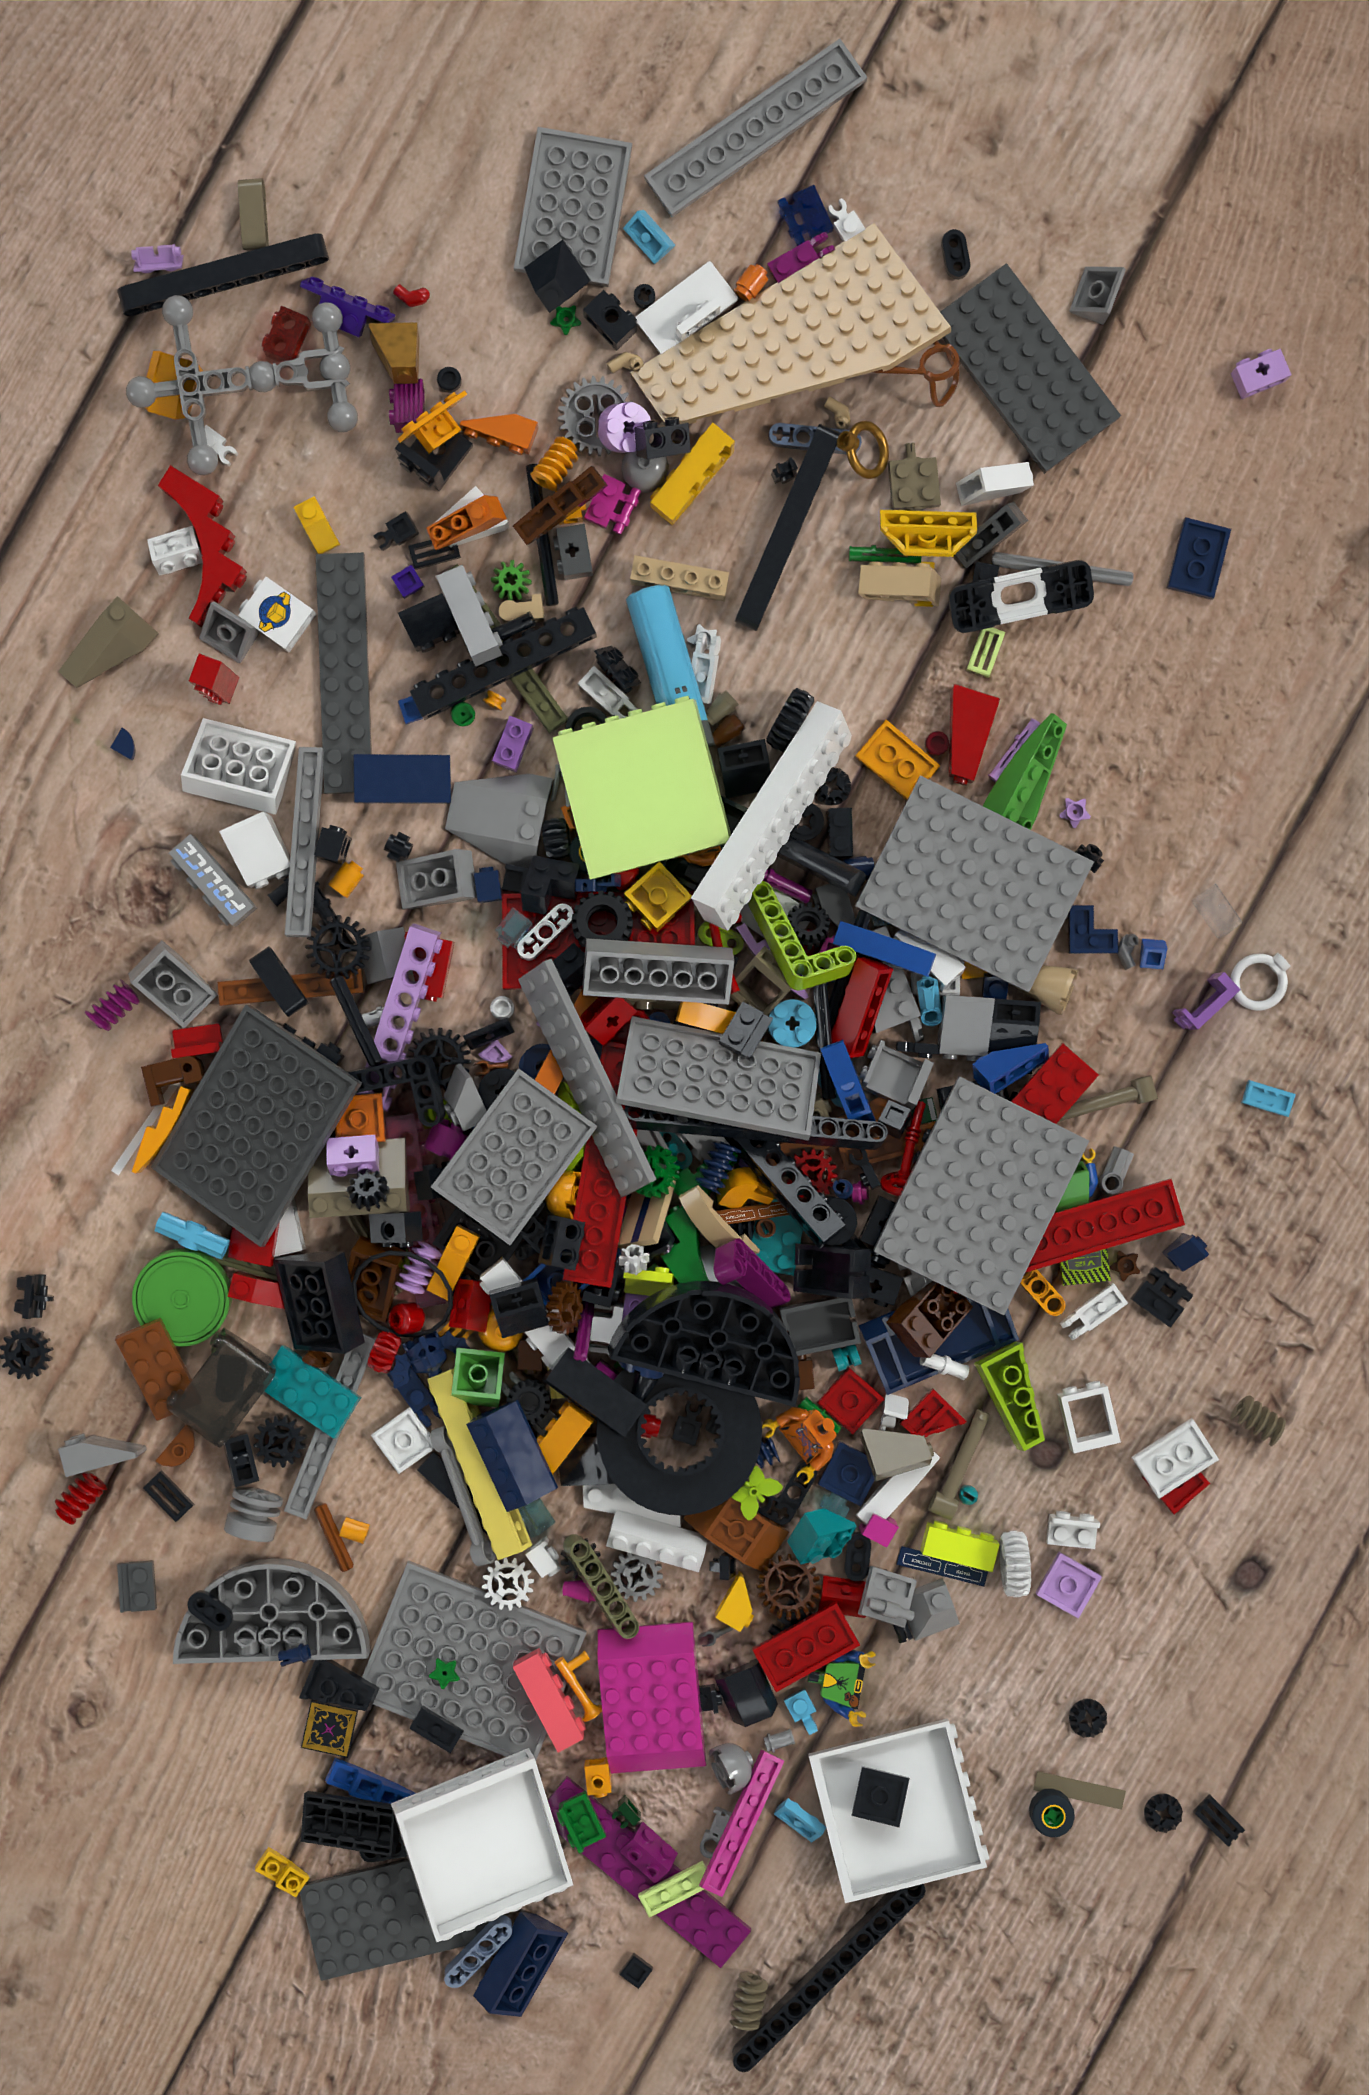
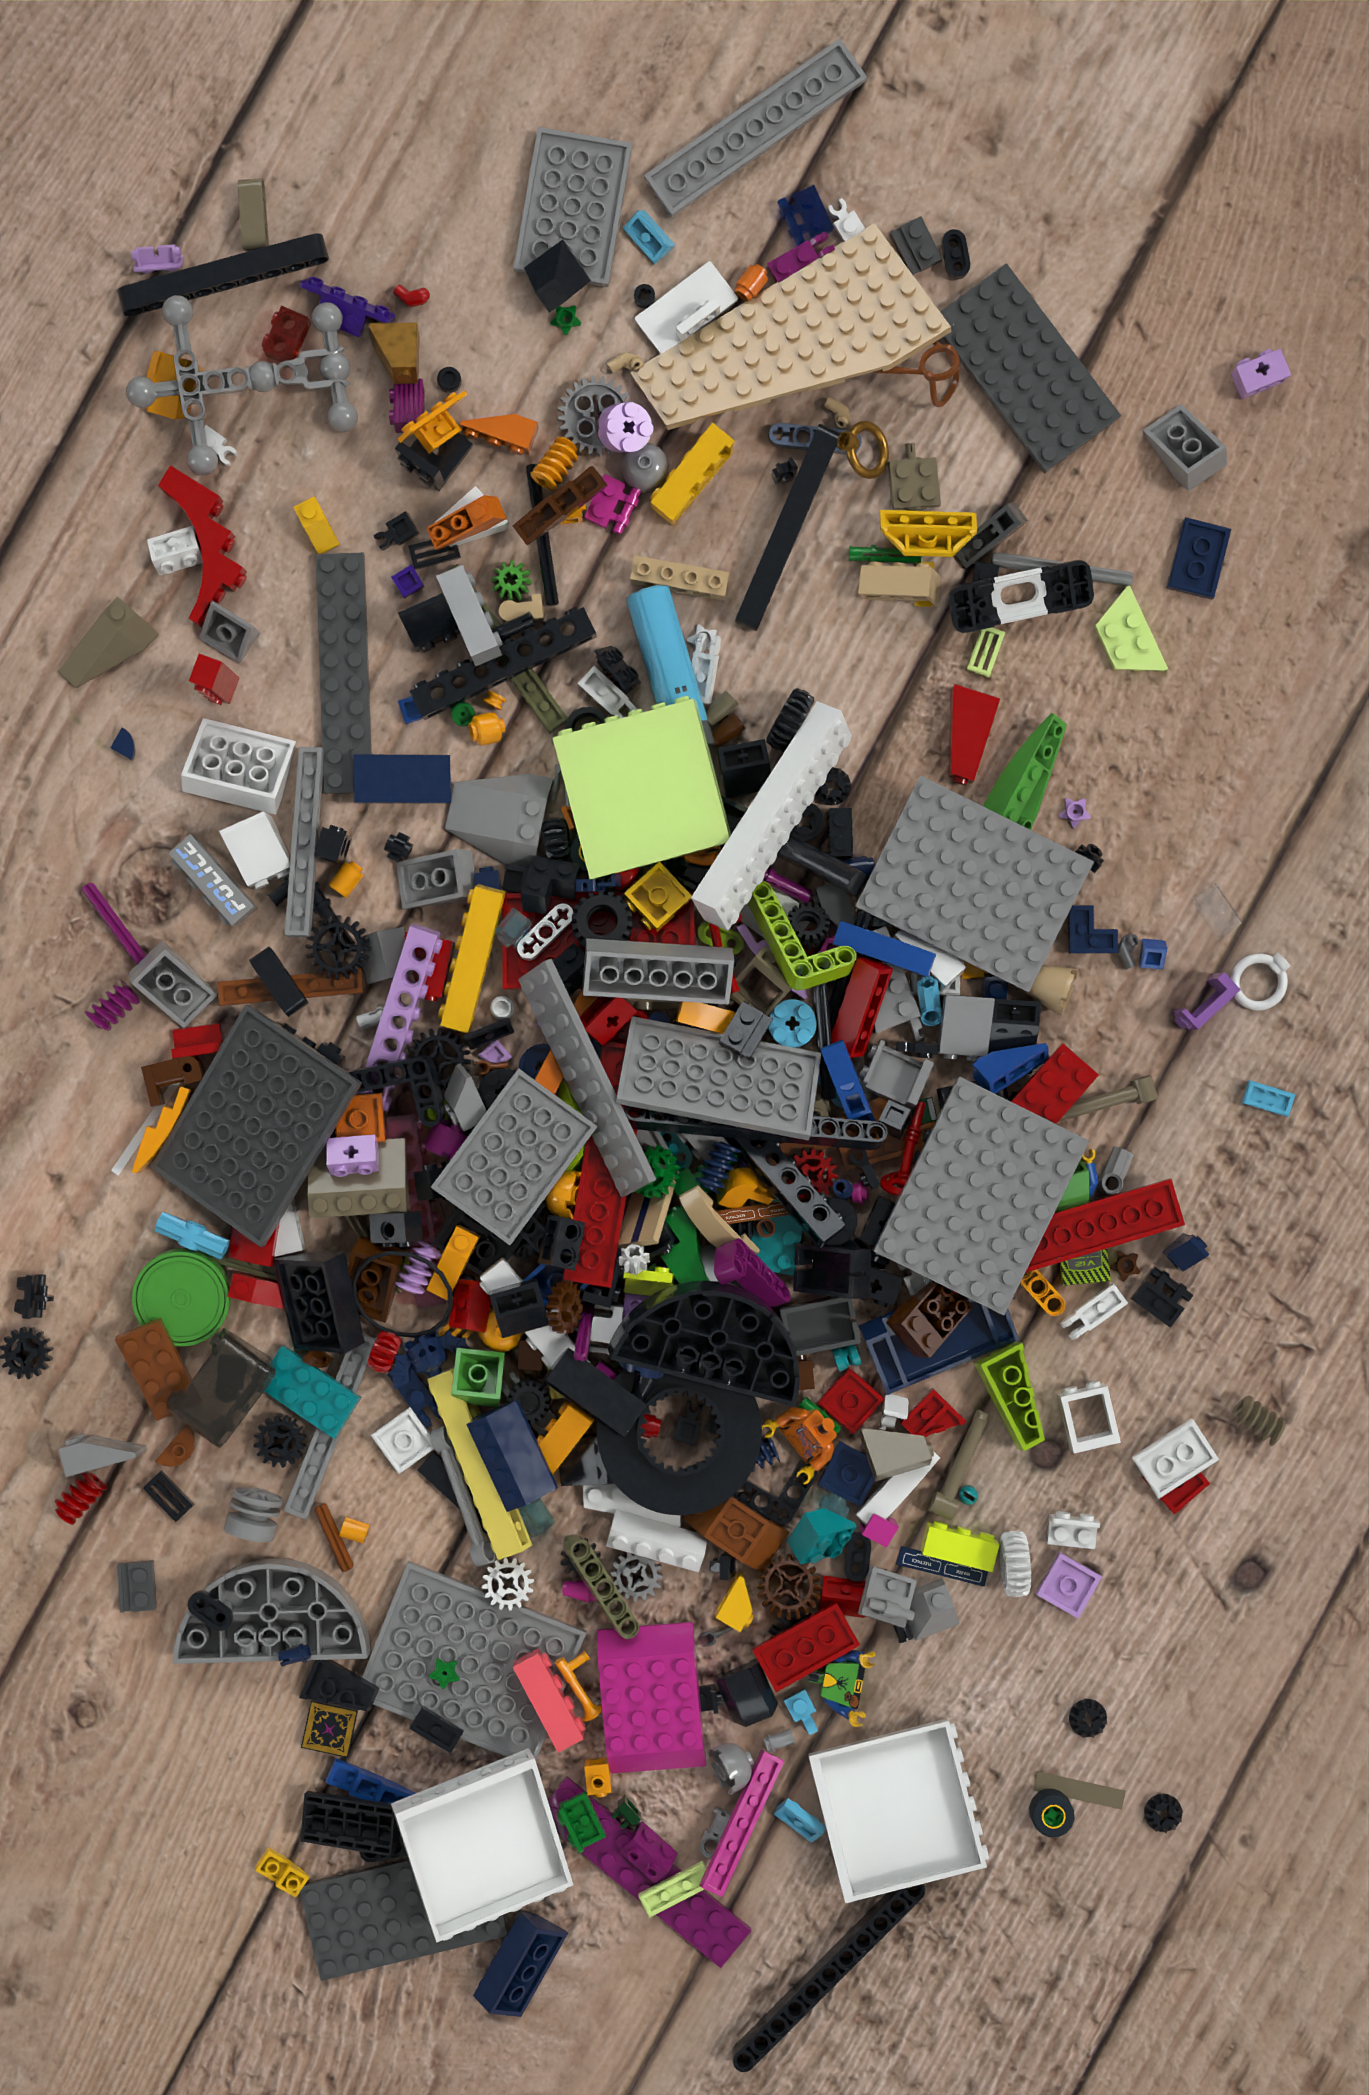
black brick [222,1433,259,1487] -> none
white panel [238,577,316,653] -> none
black axle [330,976,382,1066] -> none
black gear [347,1168,390,1212] -> none
red head [388,1302,425,1335] -> none
sand blue beam [444,1915,512,1988] -> none
medium lavender brick [492,716,534,773] -> none
white brick [525,1536,561,1578] -> none
dark grey brick [553,524,593,580] -> none
black brick [583,290,637,351] -> none
black tile [619,1953,653,1989] -> none
black brick [634,417,691,460] -> none
dark tan piece [730,1972,768,2031] -> none
lime piece [732,1466,783,1520] -> none
black plate [851,1766,910,1827] -> none
light orange tile [855,720,941,801] -> none
white pin [920,1354,969,1380] -> none
dark red tile [925,731,949,756] -> none
white slope [956,462,1034,506] -> none
lavender pin [988,718,1041,783] -> none
light grey slope [1069,267,1126,325] -> none
black tile [1193,1794,1245,1847] -> none
none -> magenta axle [82,882,146,964]
none -> yellow brick [438,884,506,1033]
none -> light orange head [468,712,506,746]
none -> dark grey plate [889,216,942,276]
none -> yellowish green wing [1094,586,1168,672]
none -> light grey slope [1143,404,1227,491]

